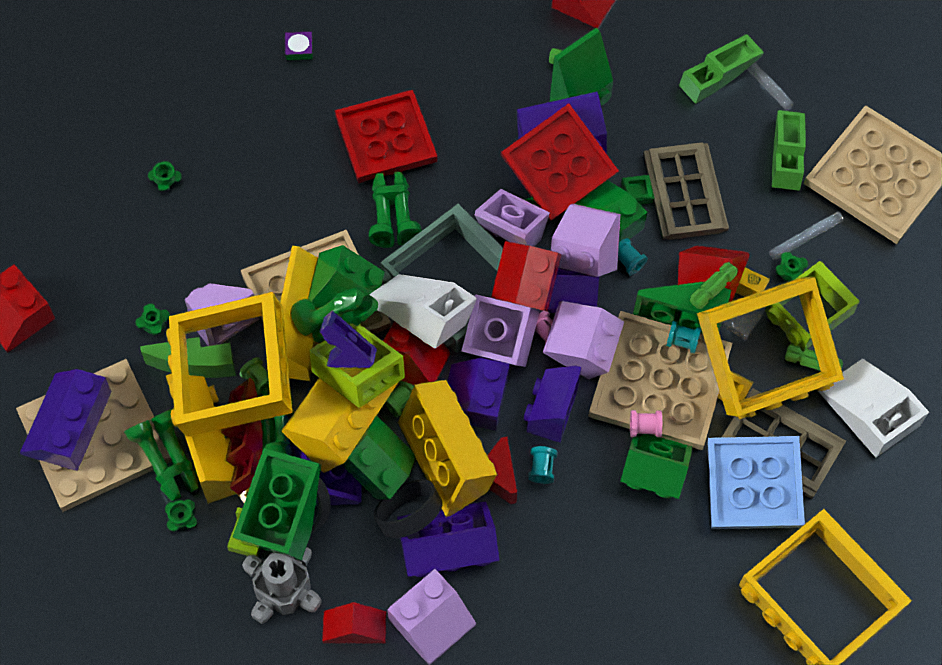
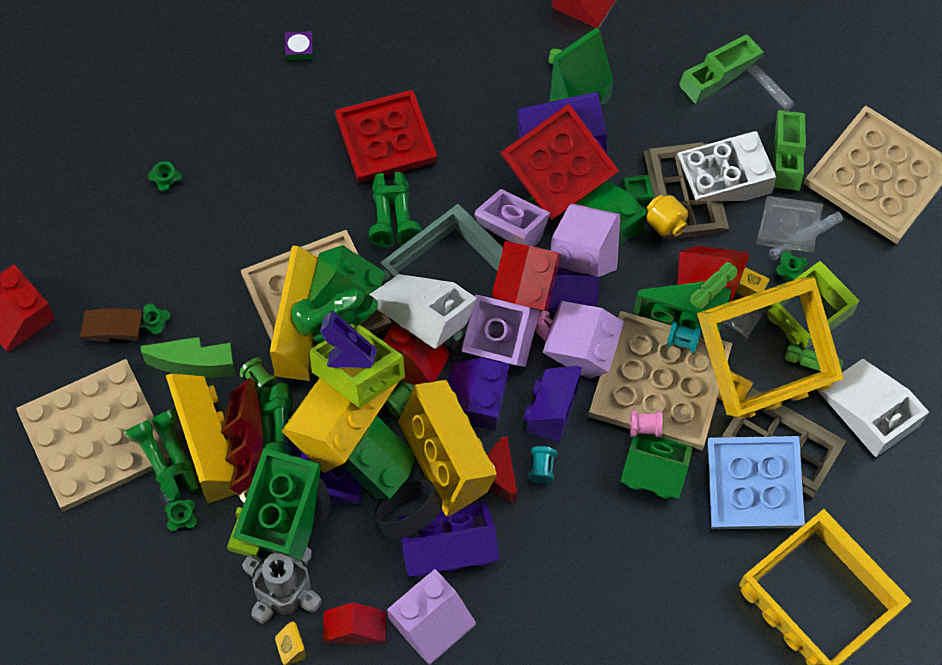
dark purple slope [20,369,112,471] -> none
yellow window [166,292,292,437] -> none
lavender slope [185,283,259,346] -> none
teal bush [618,238,648,276] -> none
none -> reddish brown slope [80,308,143,343]
none -> yellow slope [275,621,306,665]
none -> yellow head [646,195,688,237]
none -> white slope [677,131,776,201]
none -> clear plate [757,196,823,253]

